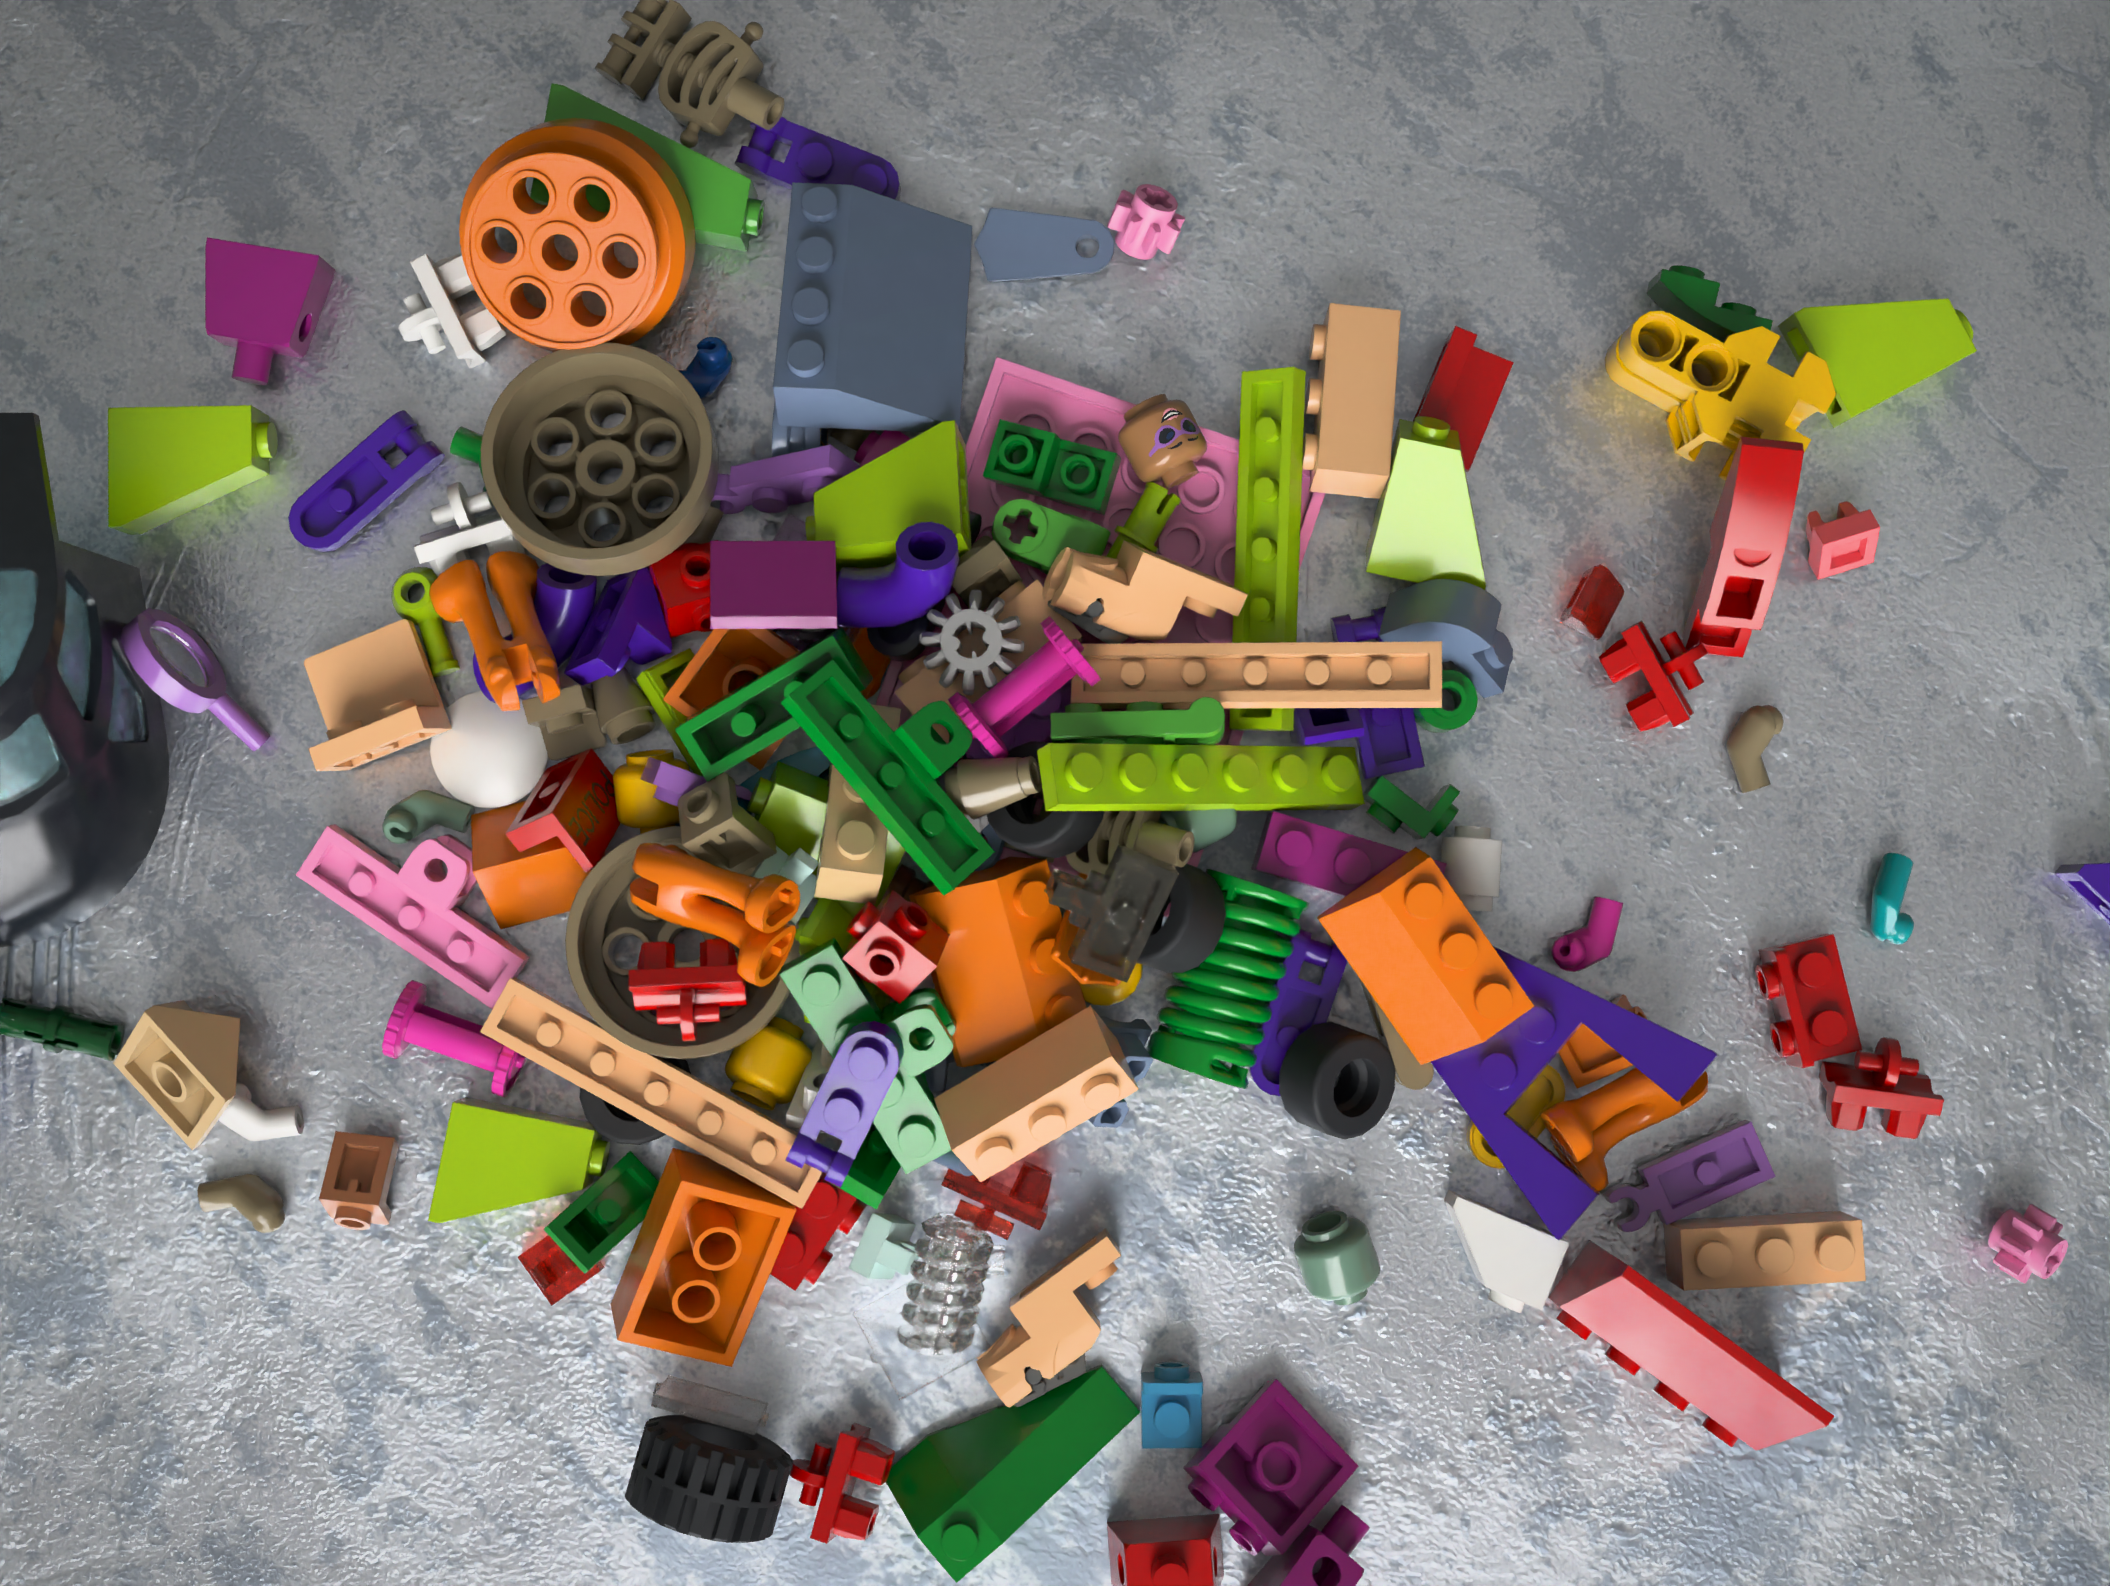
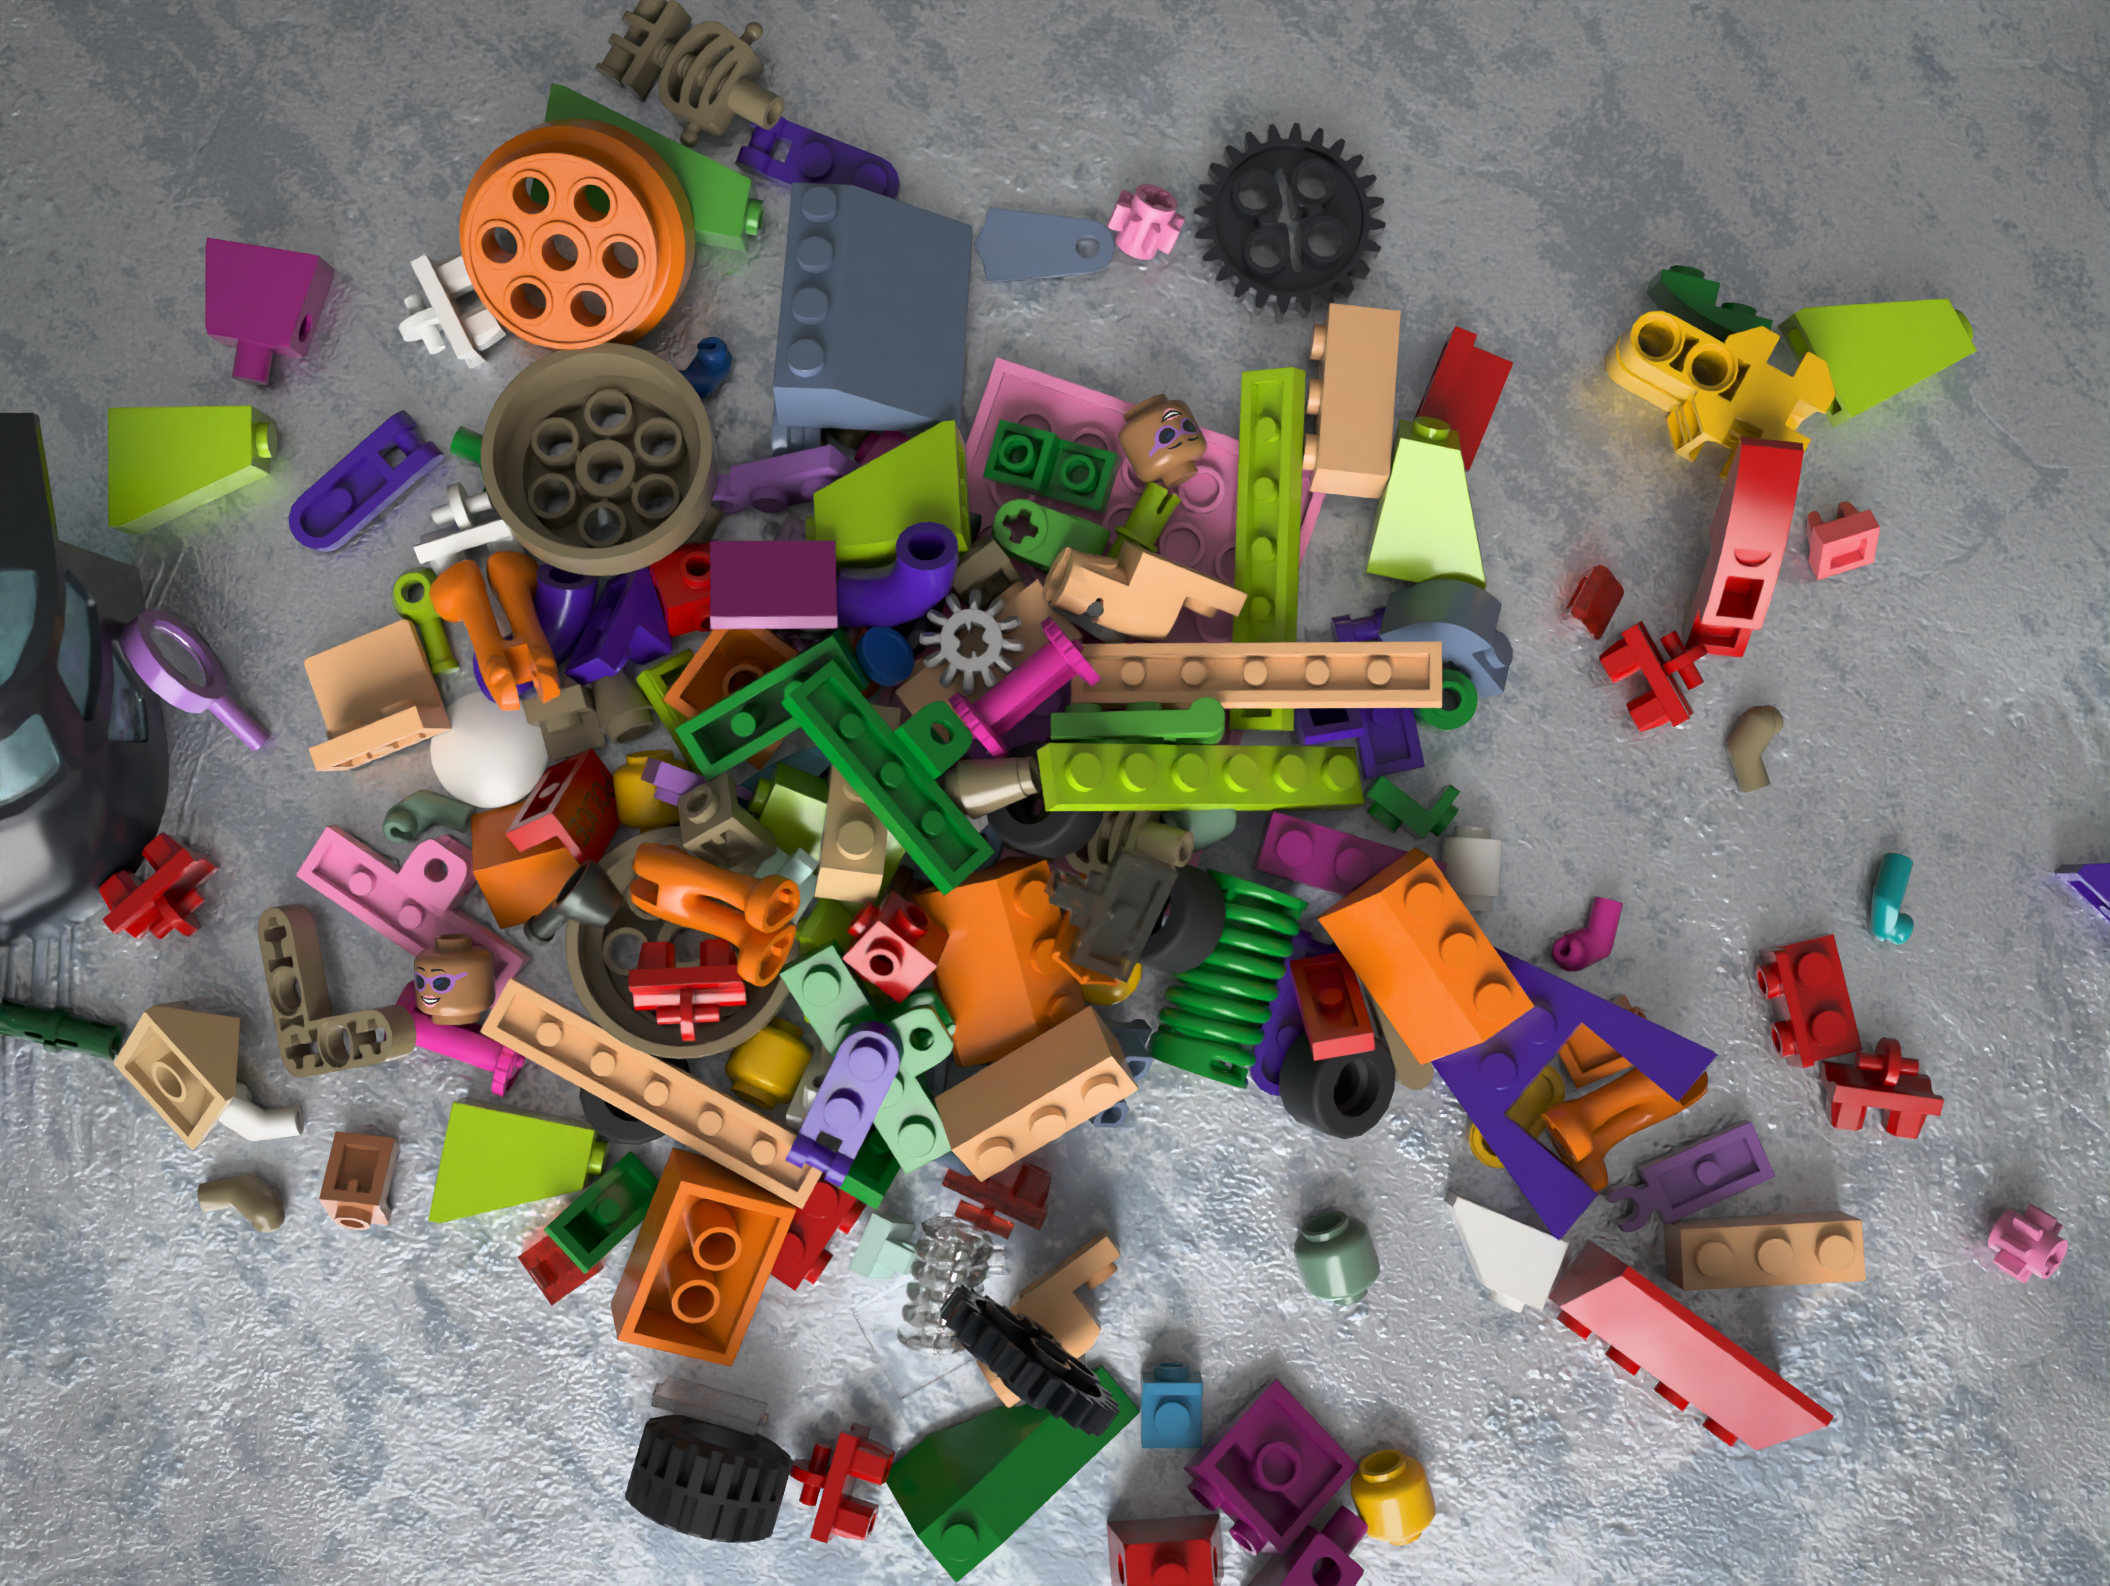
none -> red hips [99,833,220,940]
none -> dark tan beam [258,904,417,1078]
none -> medium nougat head [414,934,496,1025]
none -> pearl dark grey bar [523,858,623,946]
none -> blue piece [856,626,914,686]
none -> black gear [939,1285,1120,1437]
none -> black gear [1192,123,1386,319]
none -> red plate [1289,952,1375,1061]
none -> yellow head [1350,1449,1436,1545]

